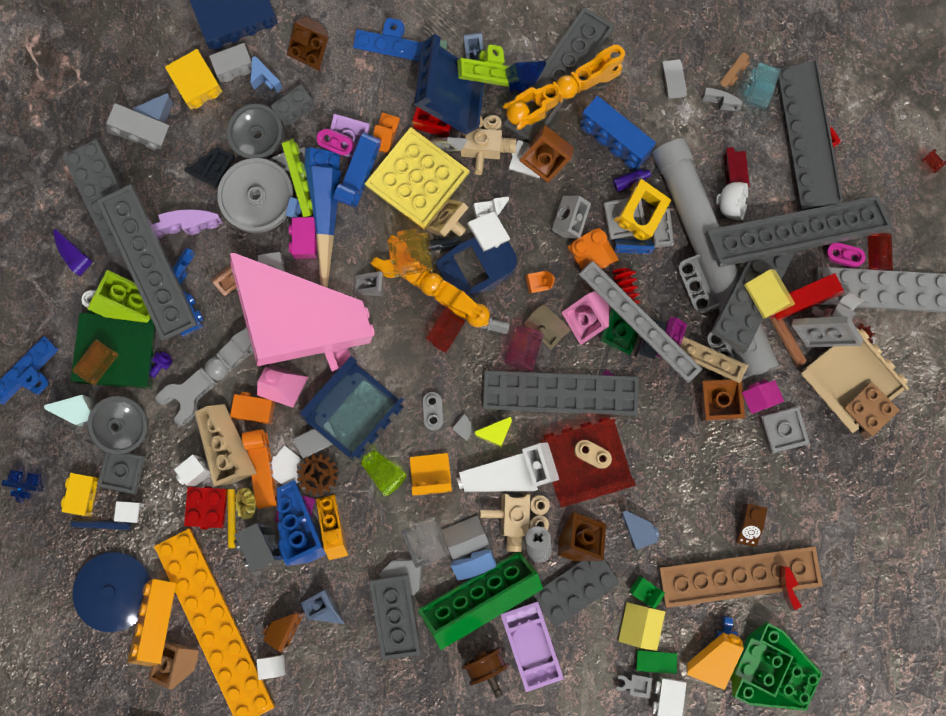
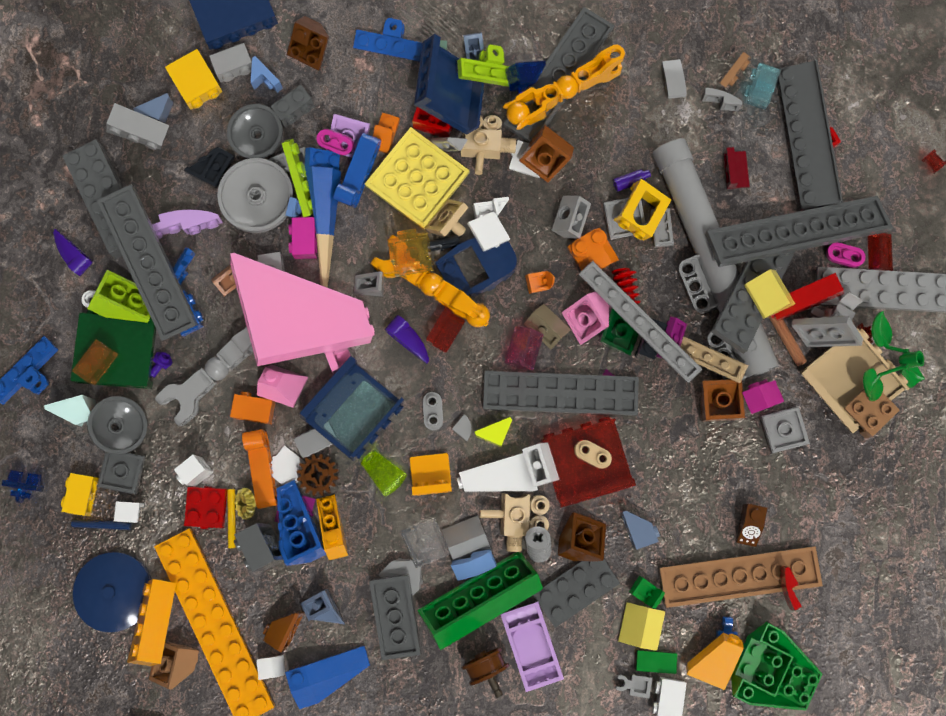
tan wedge [195,404,257,487] -> none
light grey axle [479,317,510,334] -> none
blue brick [580,95,656,171] -> none
blue slope [614,239,654,254] -> none
white cylinder [717,182,748,220] -> none
none -> blue wedge [285,646,370,709]
none -> dark purple piece [385,315,429,364]
none -> green plant [863,311,925,401]

